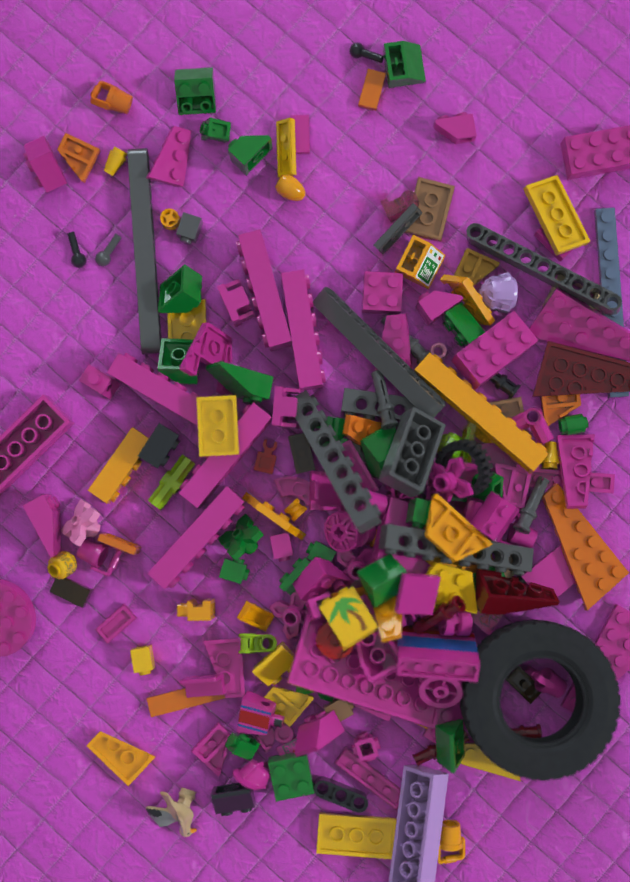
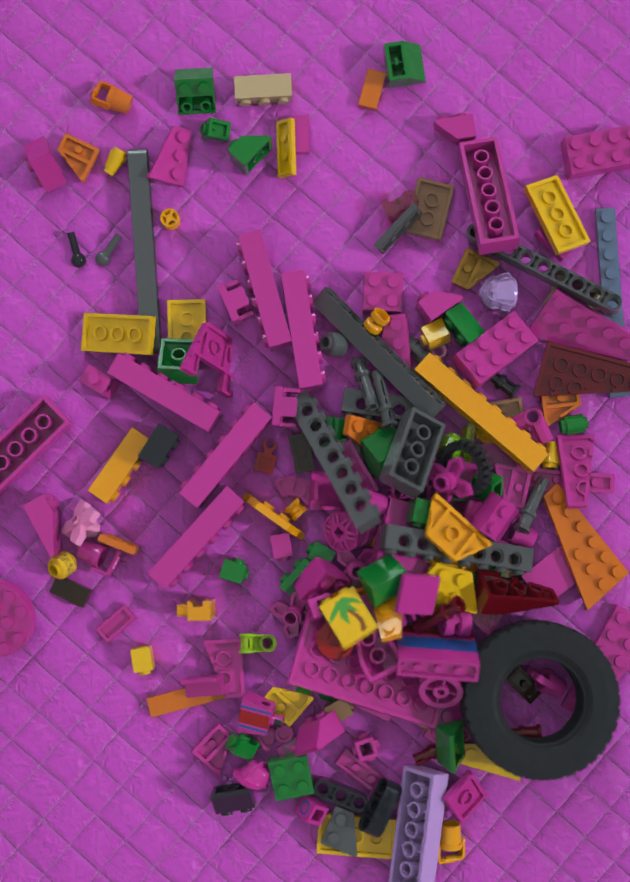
light orange wing [86,731,156,786] -> none
tan animal [146,787,197,837] -> none
lime piece [148,454,196,510] -> none
green slope [158,264,202,313] -> none
dark grey brick [176,212,203,244] -> none
yellow plate [197,395,239,457] -> none
green slope [206,361,274,405] -> none
green plant [218,514,264,561] -> none
light orange tile [237,601,274,632] -> none
yellow slope [252,641,295,686] -> none
light orange animal [275,174,306,201] -> none
black bar [350,43,384,63] -> none
light orange slope [395,235,446,290] -> none
light orange wing [439,274,495,326] -> none
none -> yellow plate [81,313,156,355]
none -> tan brick [234,73,292,107]
none -> dark pink brick [294,795,329,826]
none -> dark grey head [320,331,349,357]
none -> dark grey wing [321,805,357,857]
none -> dark grey pin [350,357,379,411]
none -> black beam [358,777,402,838]
none -> light orange wheel [363,308,390,335]
none -> yellow brick [419,318,451,351]
none -> dark pink tile [442,770,487,824]
none -> dark pink brick [458,137,520,255]

